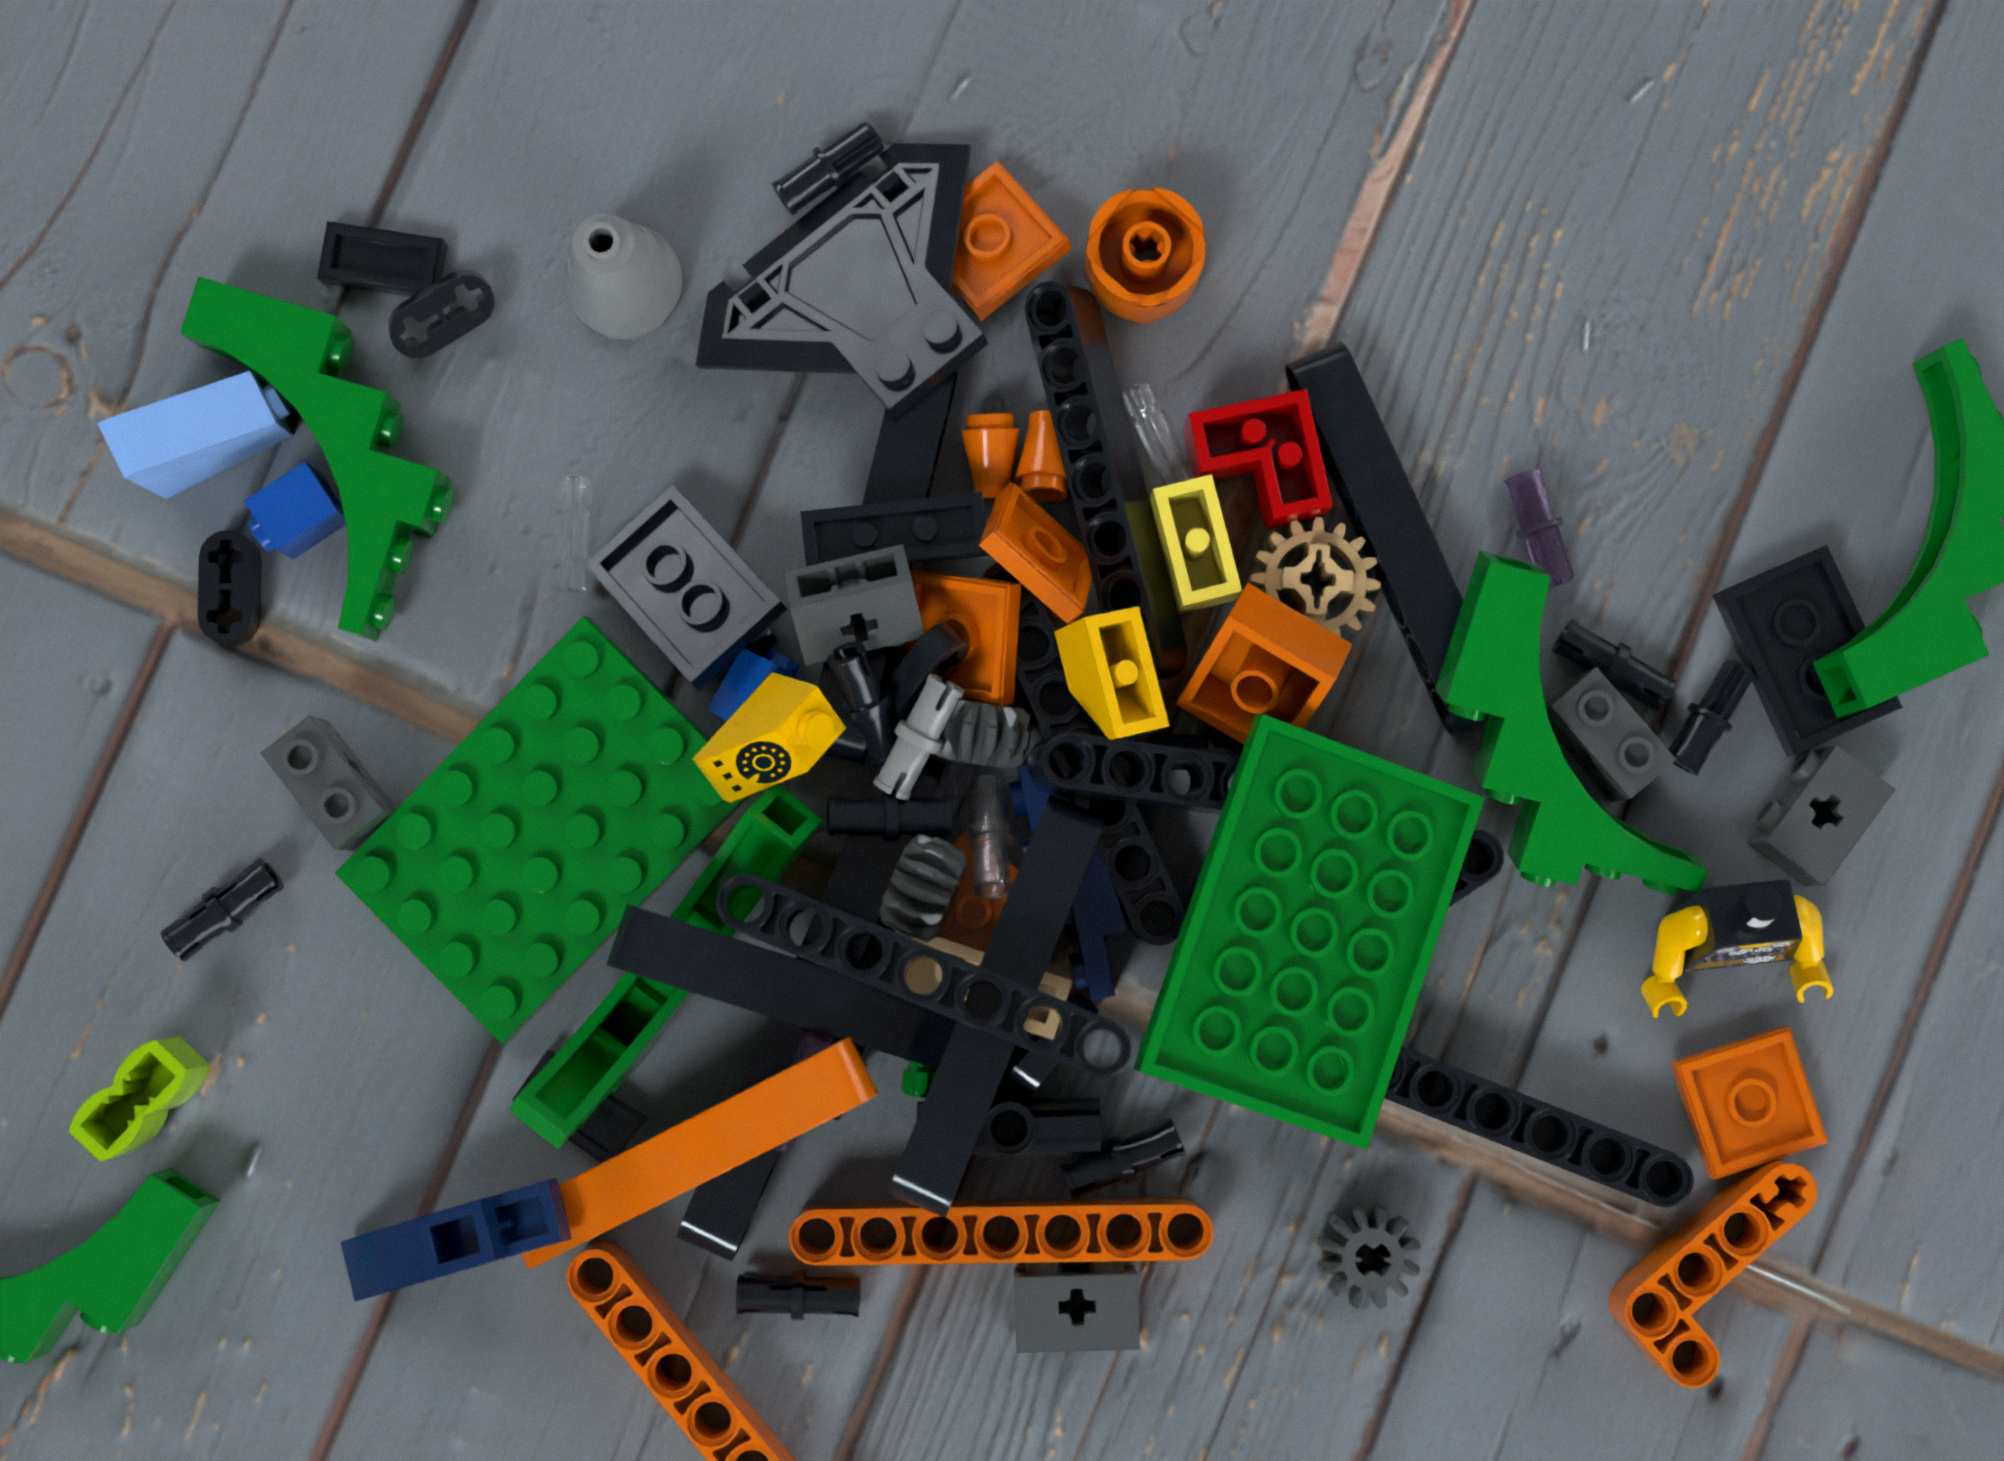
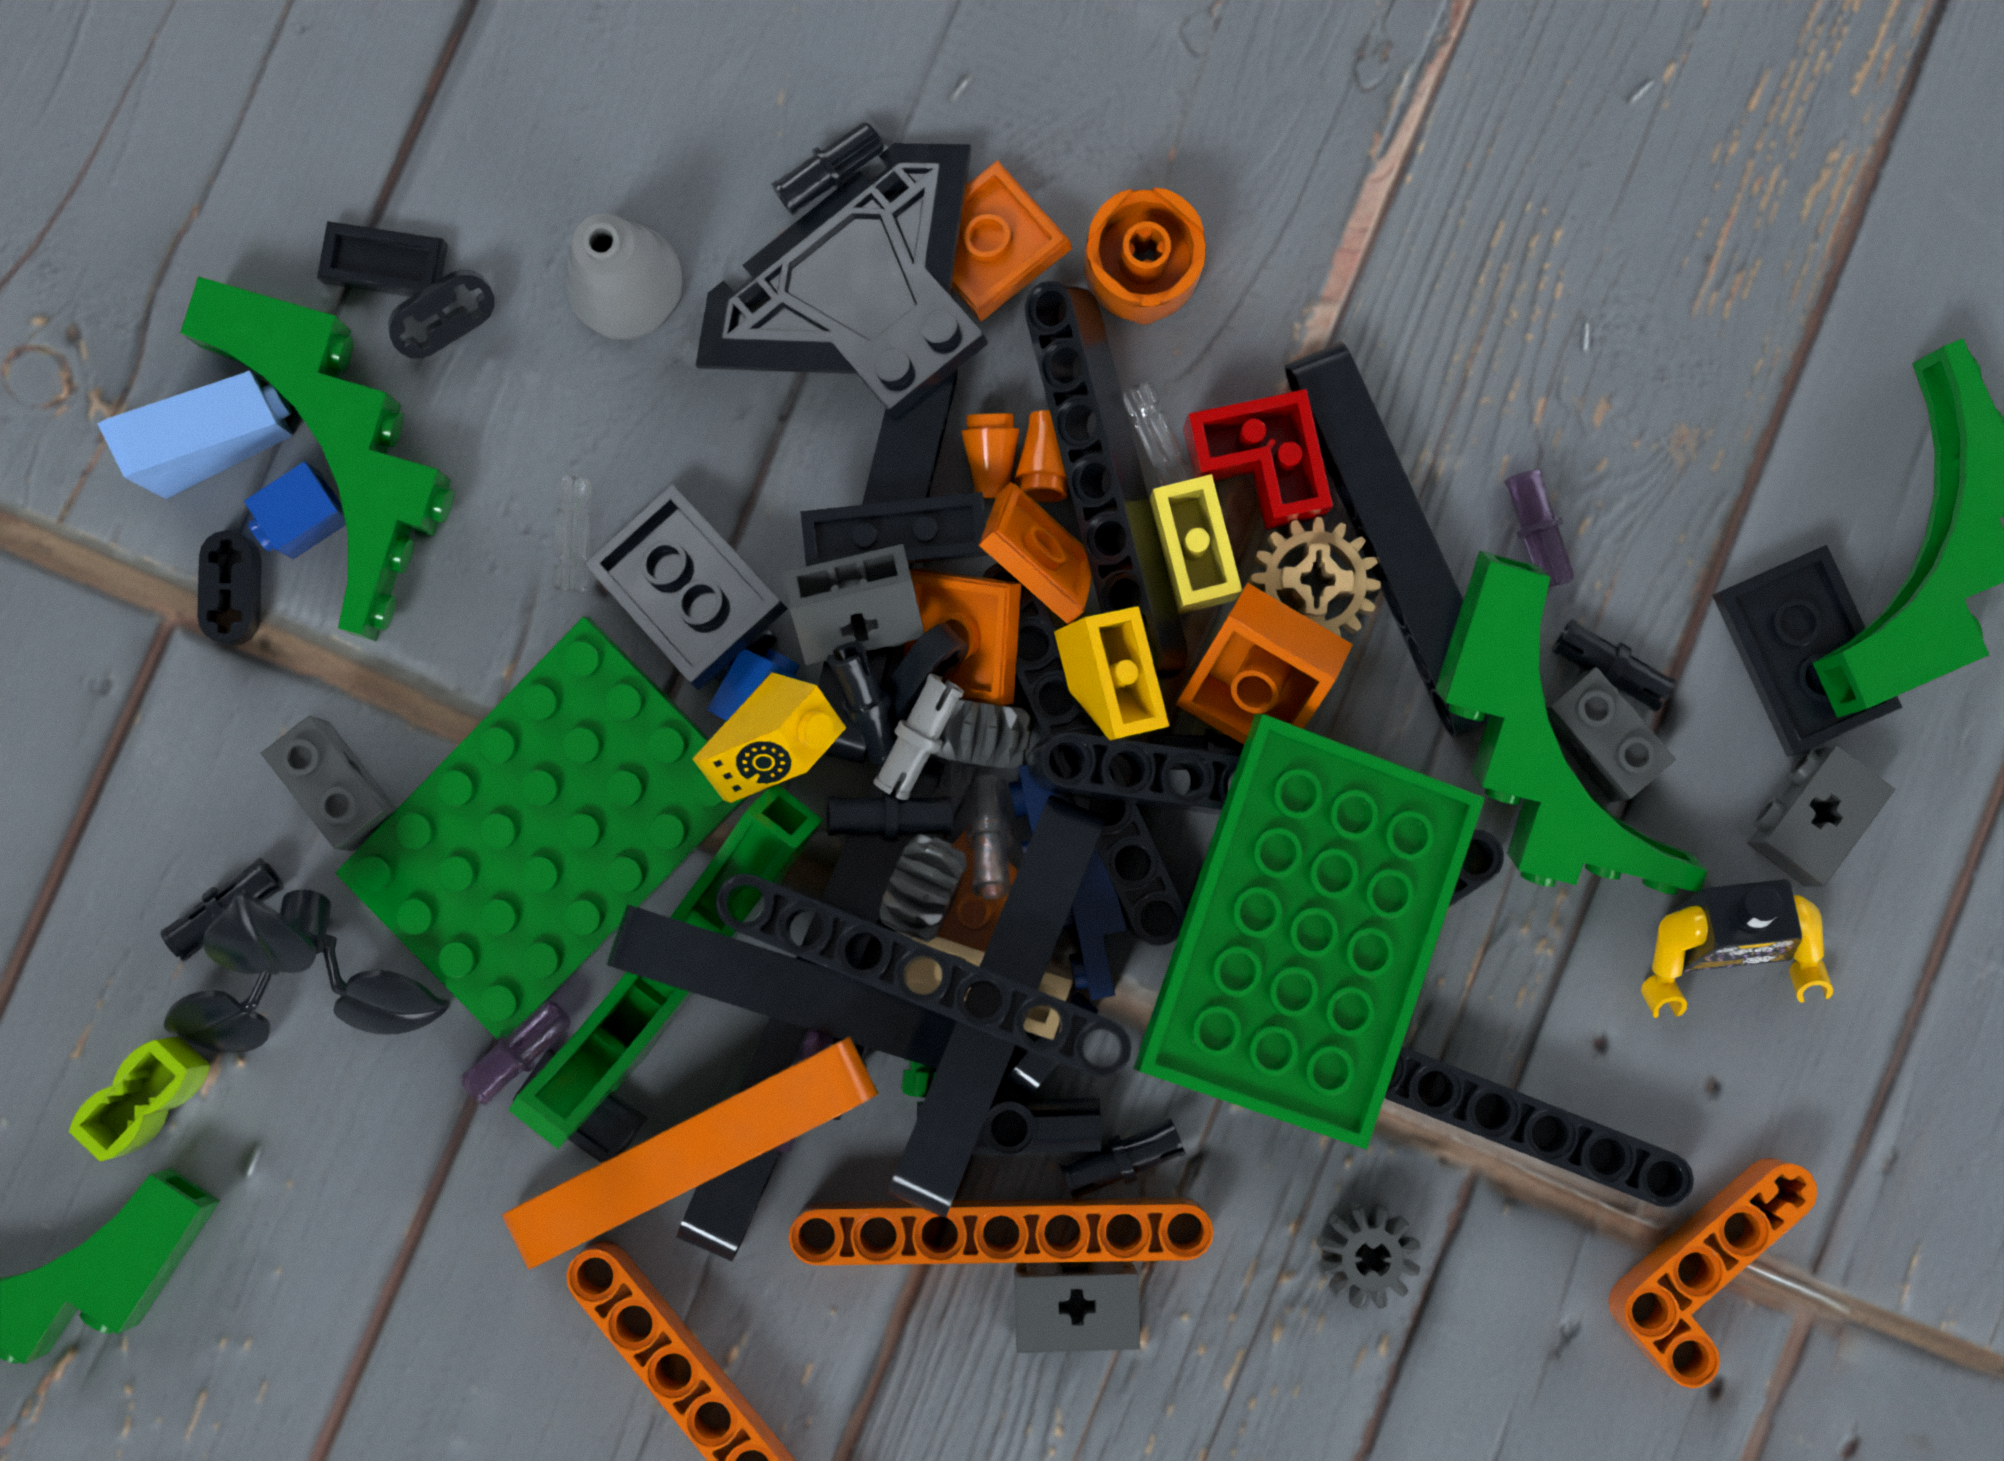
dark blue slope [341,1178,572,1302] -> none
black pin [736,1270,861,1320] -> none
black axle [1668,659,1754,776] -> none
orange plate [1669,1026,1829,1180] -> none
none -> black plant [164,889,449,1053]
none -> clear purple axle [460,1001,571,1105]

